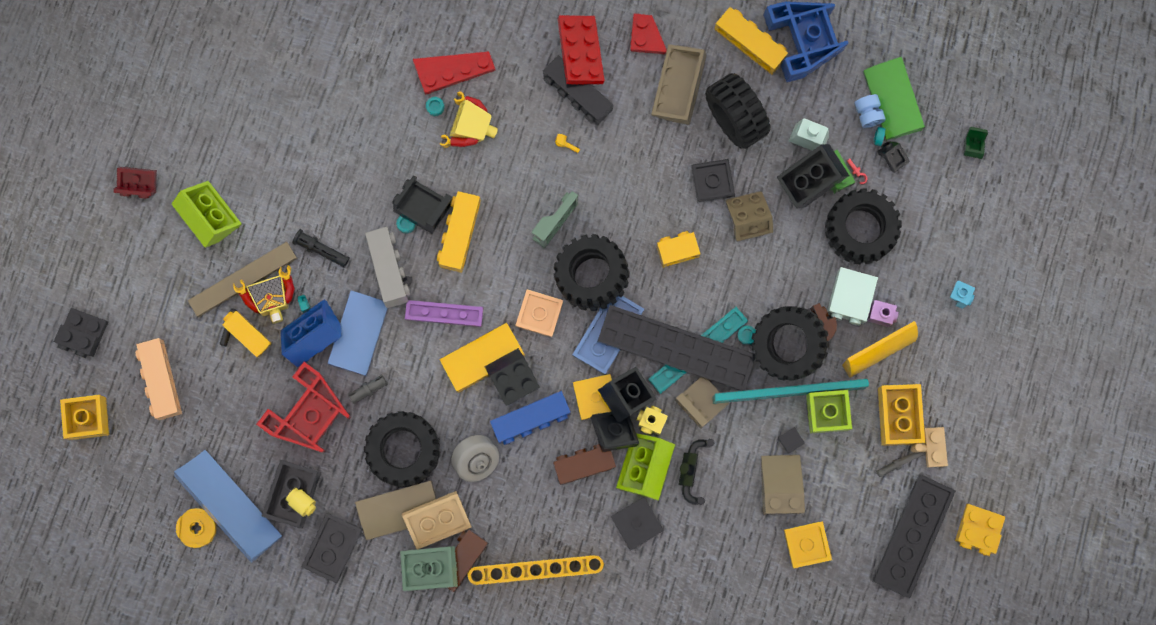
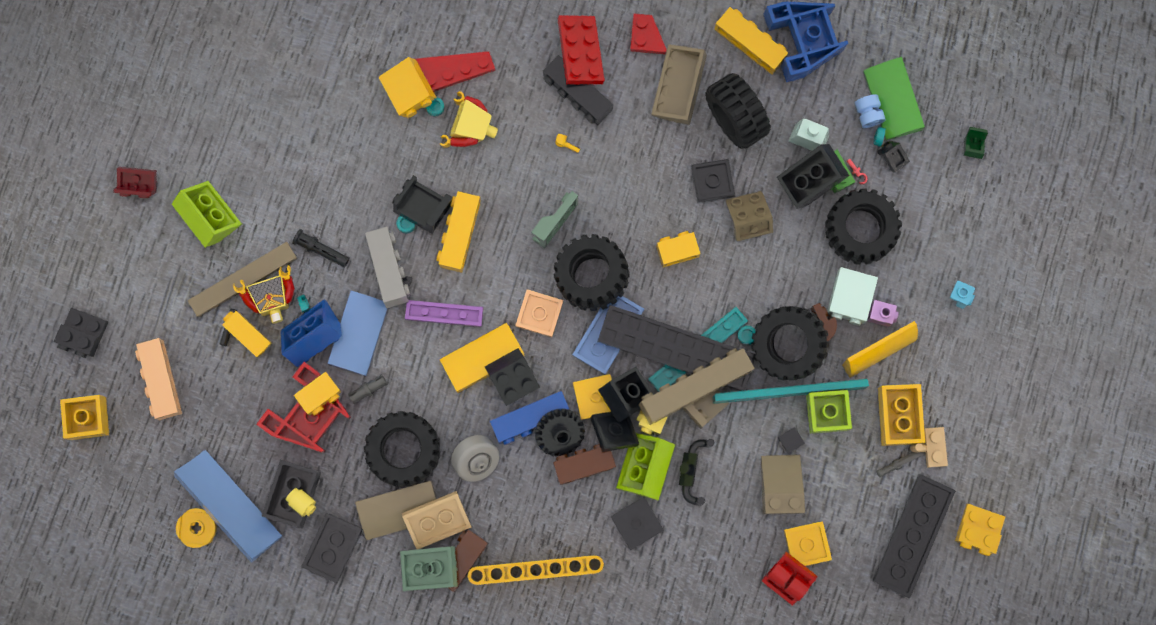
none -> yellow brick [294,372,341,416]
none -> yellow brick [379,57,436,118]
none -> black gear [535,409,585,457]
none -> dark tan brick [639,348,755,425]
none -> red plate [762,552,817,606]

